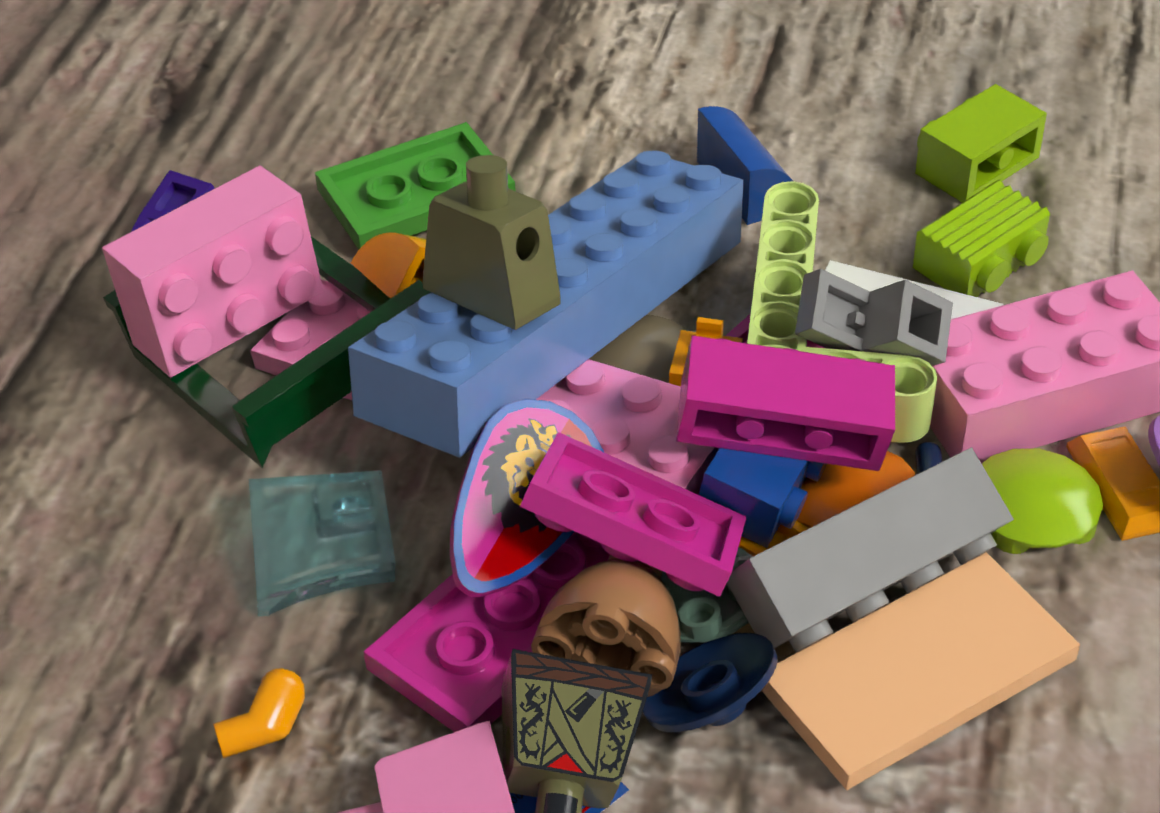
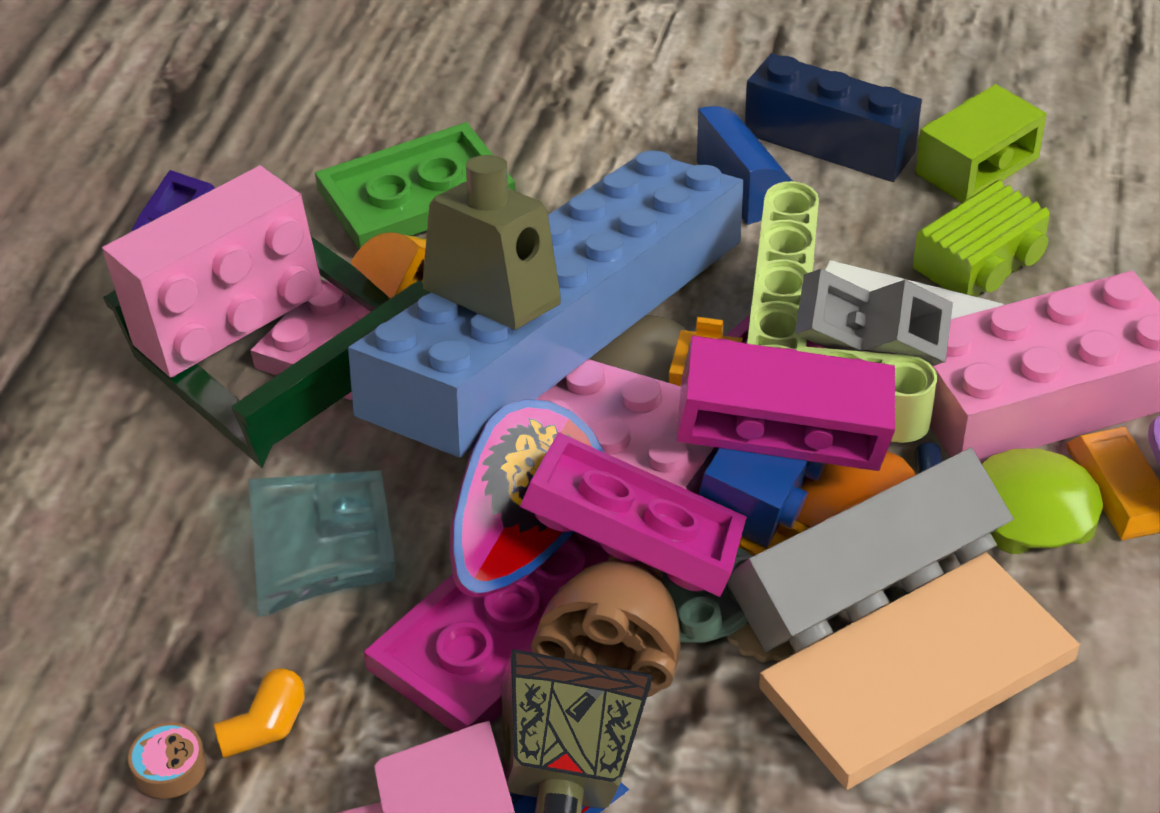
dark blue dish [643,633,778,732] -> none
none -> tile [128,722,207,799]
none -> dark blue brick [745,53,922,182]

